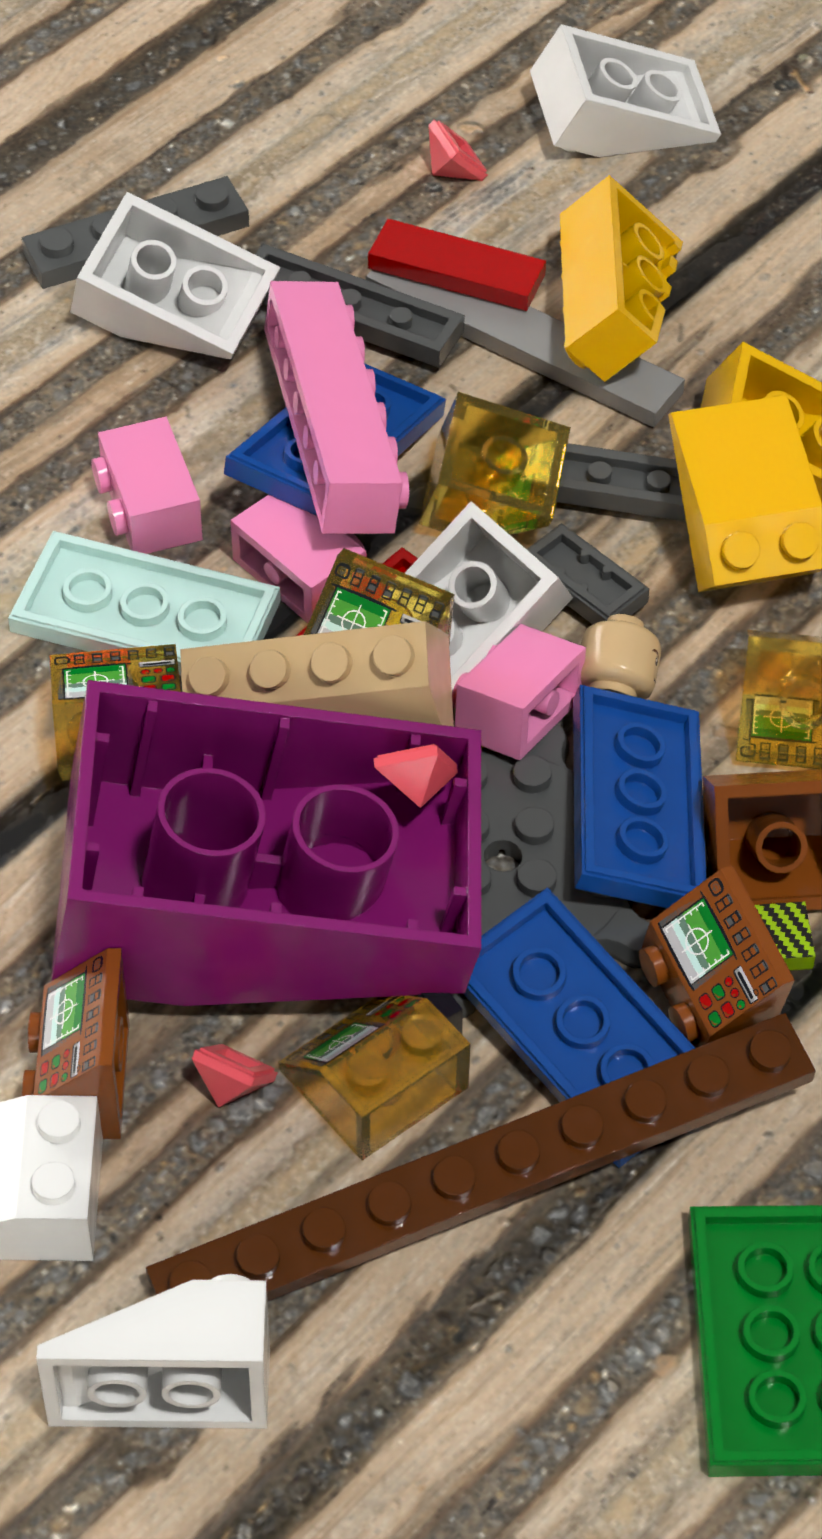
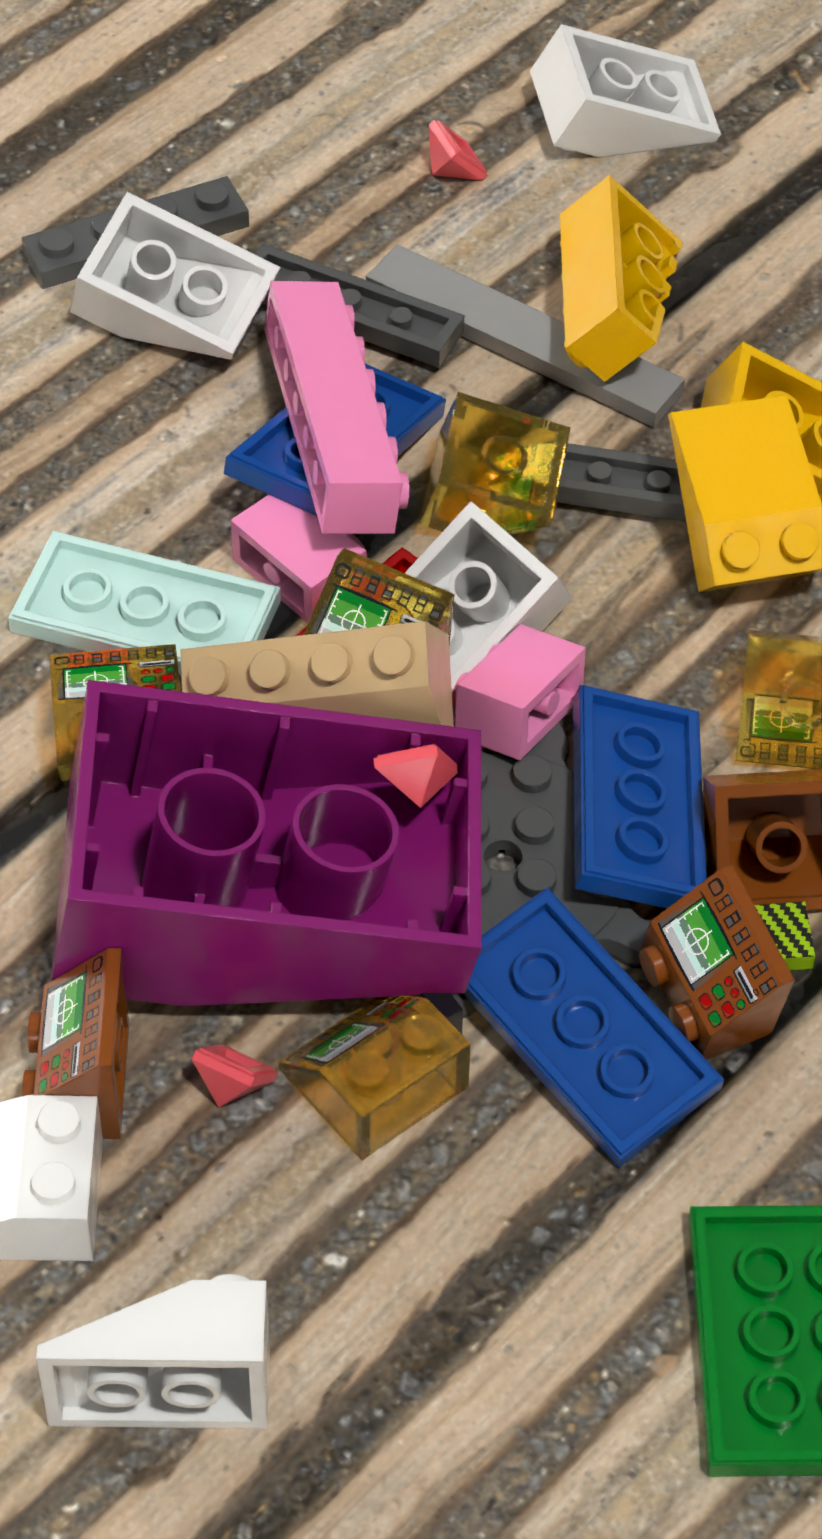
bright pink brick [91,416,203,554] -> none
reddish brown plate [145,1013,816,1301] -> none
red tile [368,218,546,311] -> none
dark grey plate [527,523,650,624] -> none
tan head [581,614,661,699] -> none

